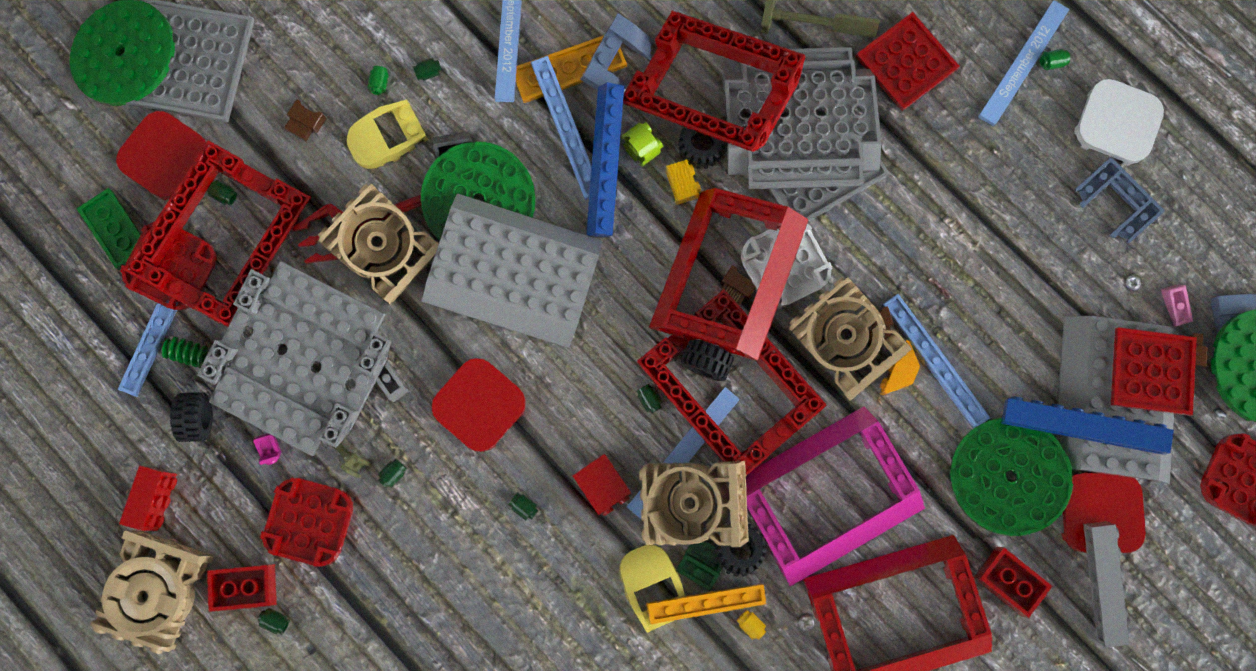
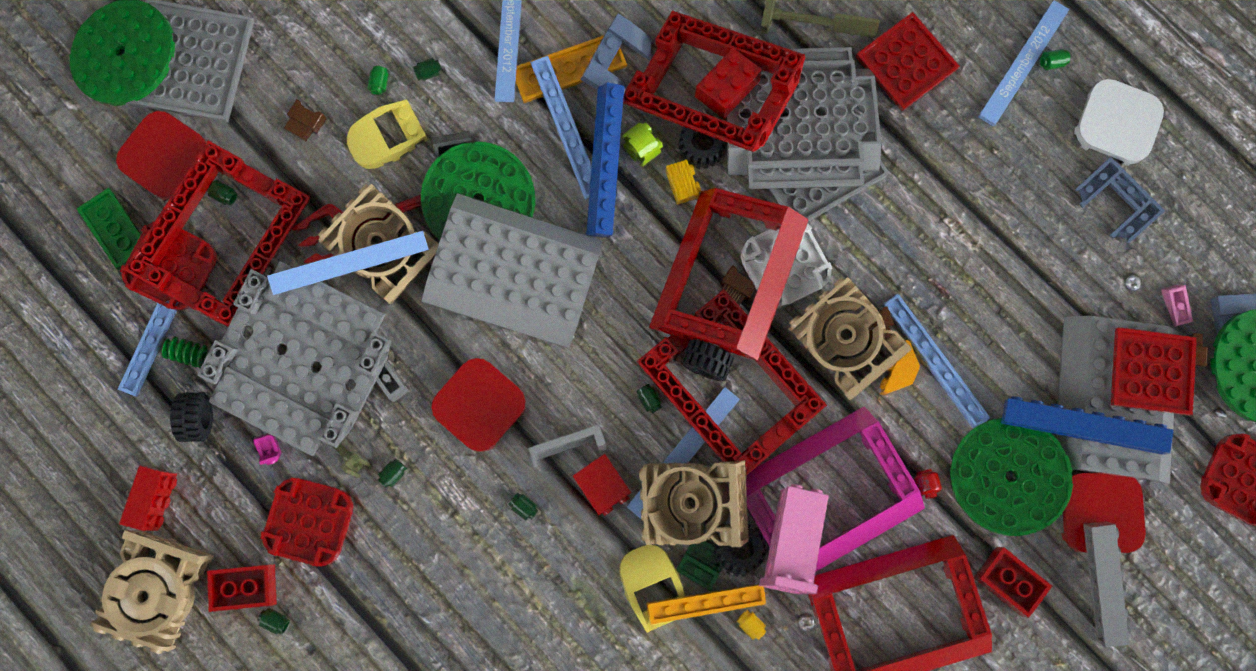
none -> light blue tile [267,231,429,295]
none -> light grey panel [527,425,607,472]
none -> red brick [695,48,762,119]
none -> bright pink brick [759,484,829,595]
none -> red head [913,469,942,499]

